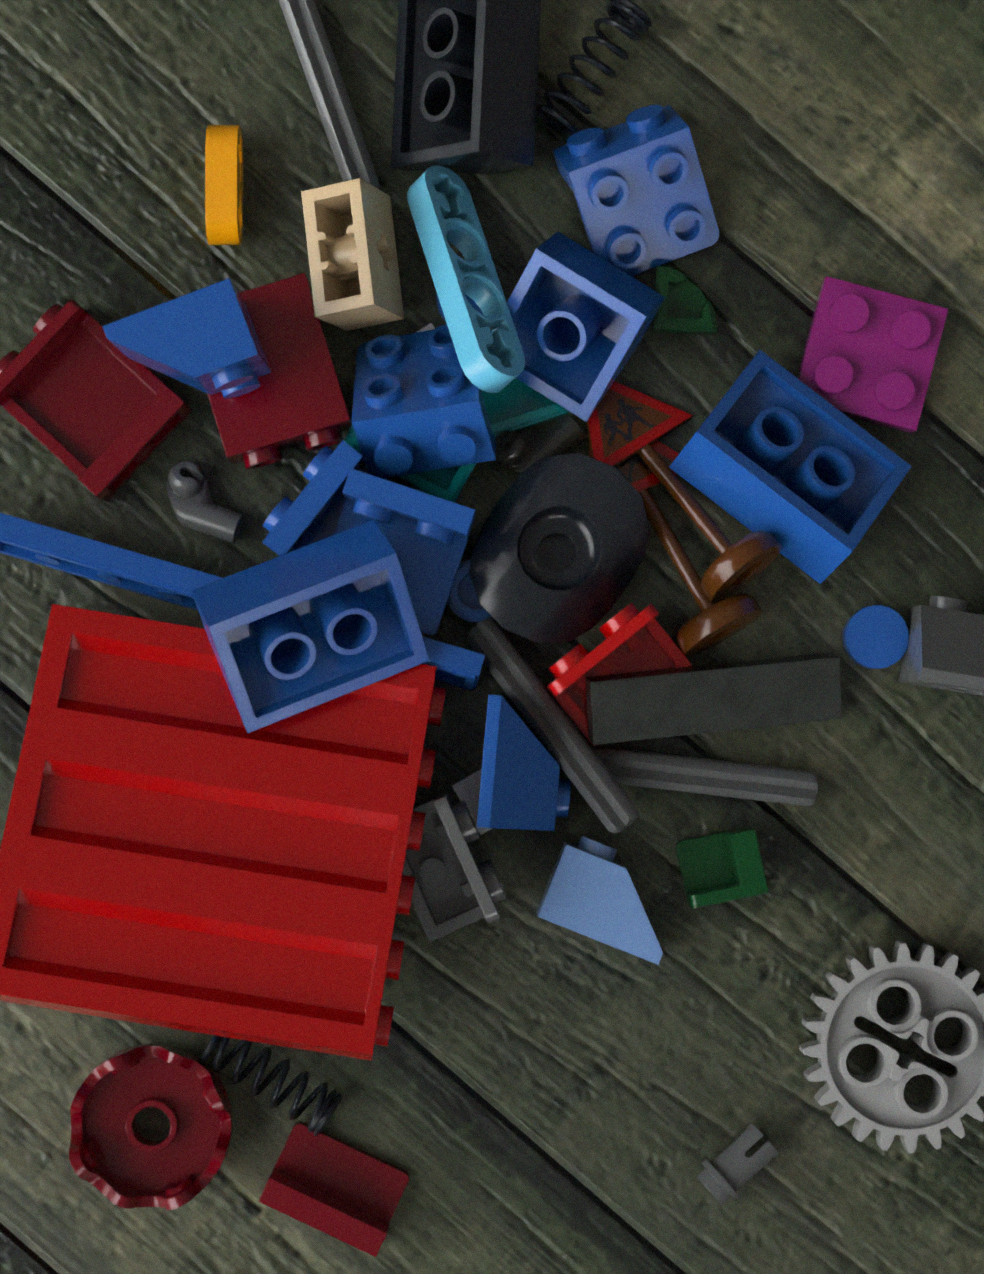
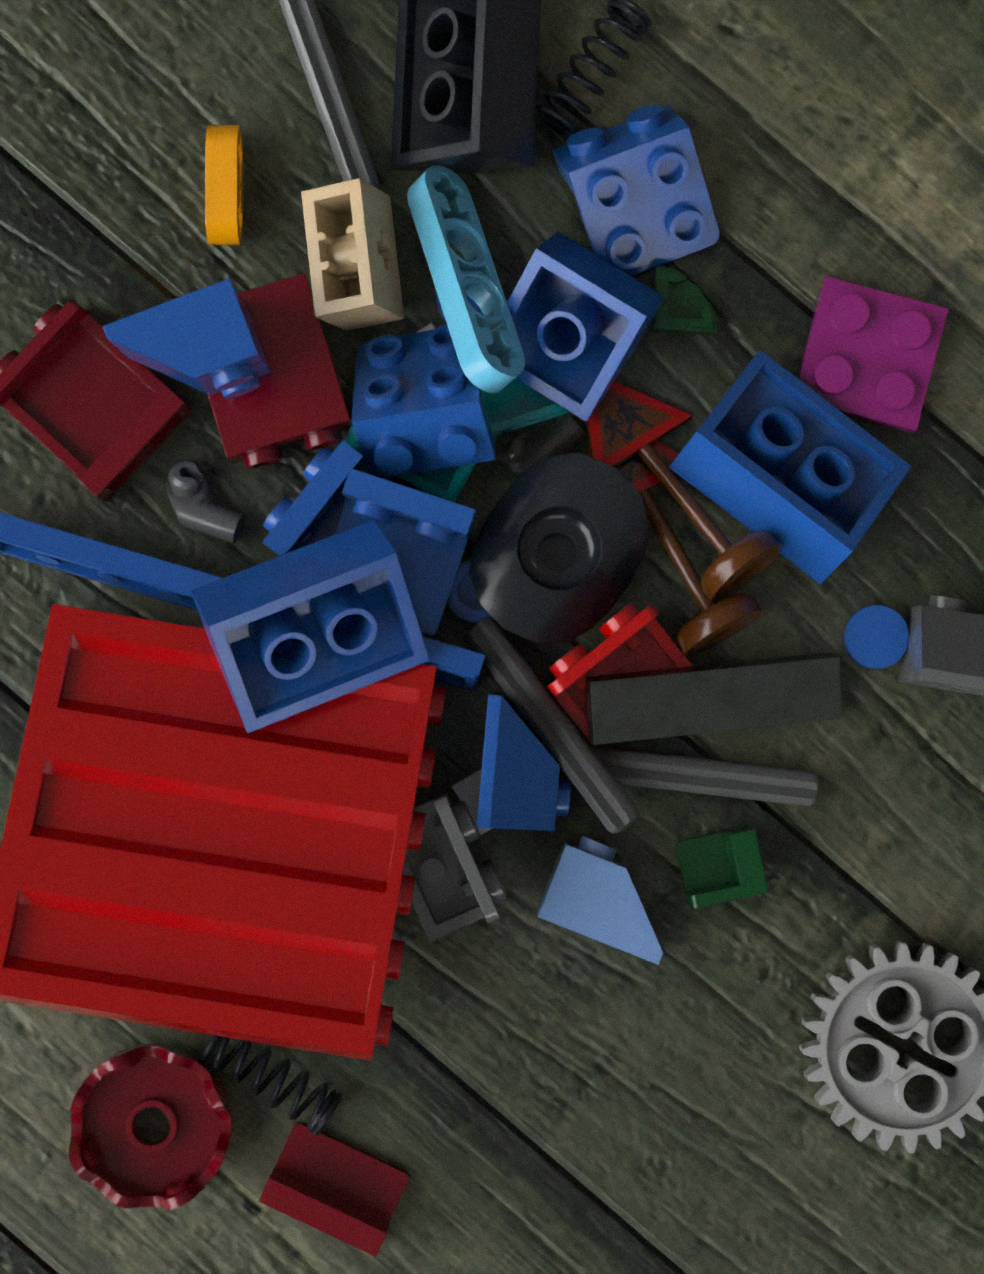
dark grey pin [696,1123,779,1205] -> none

